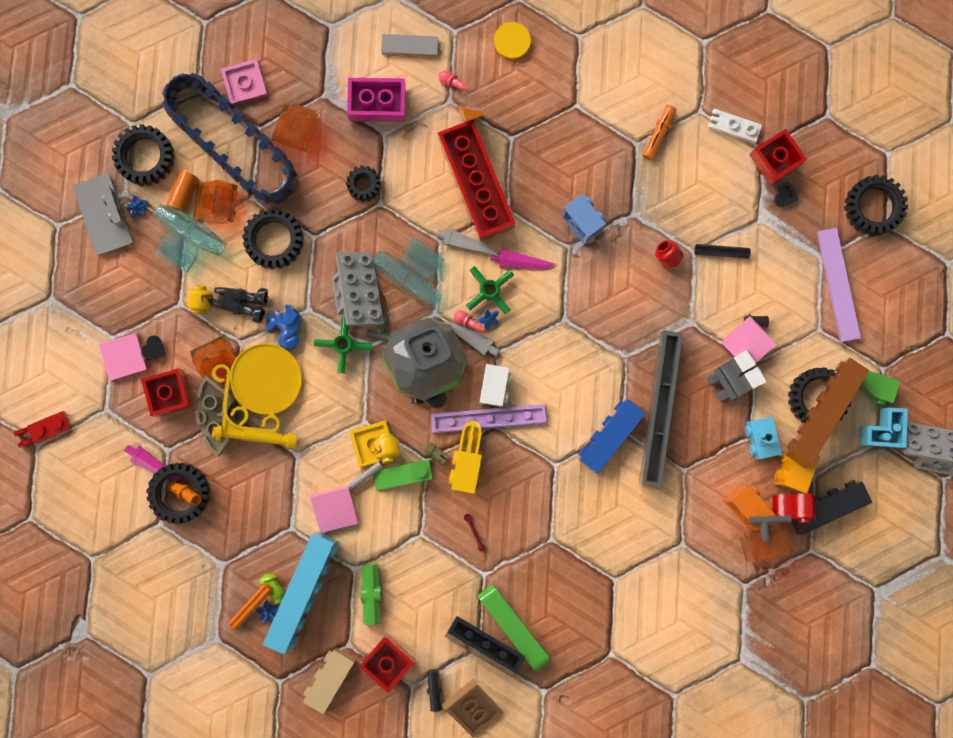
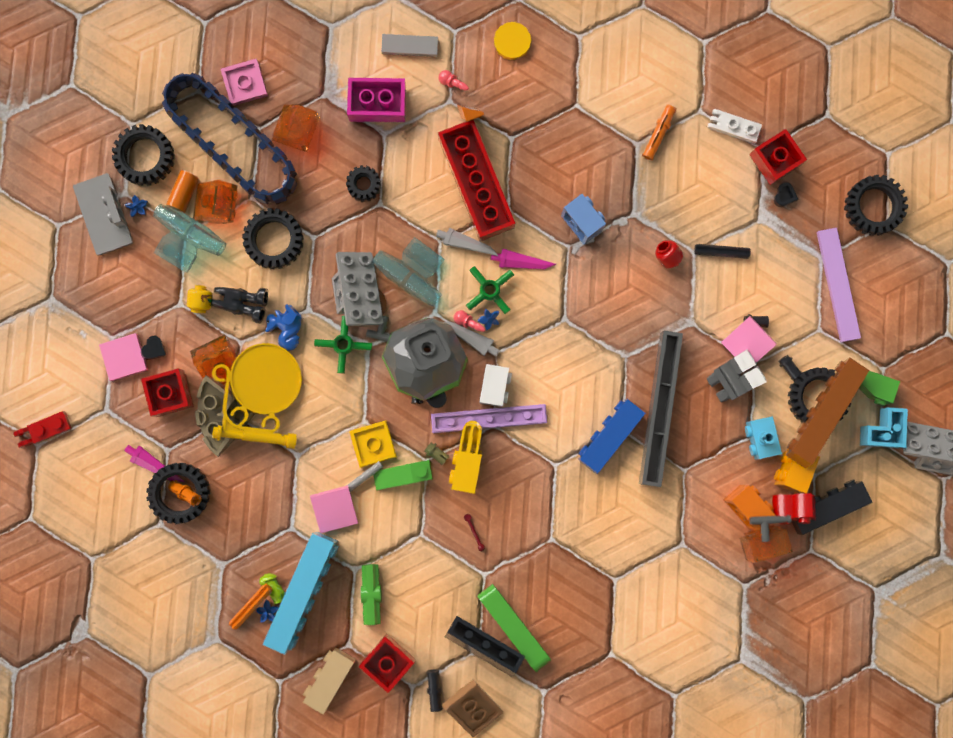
yellow head [374,434,400,464] -> none
none -> black pin [778,355,802,380]

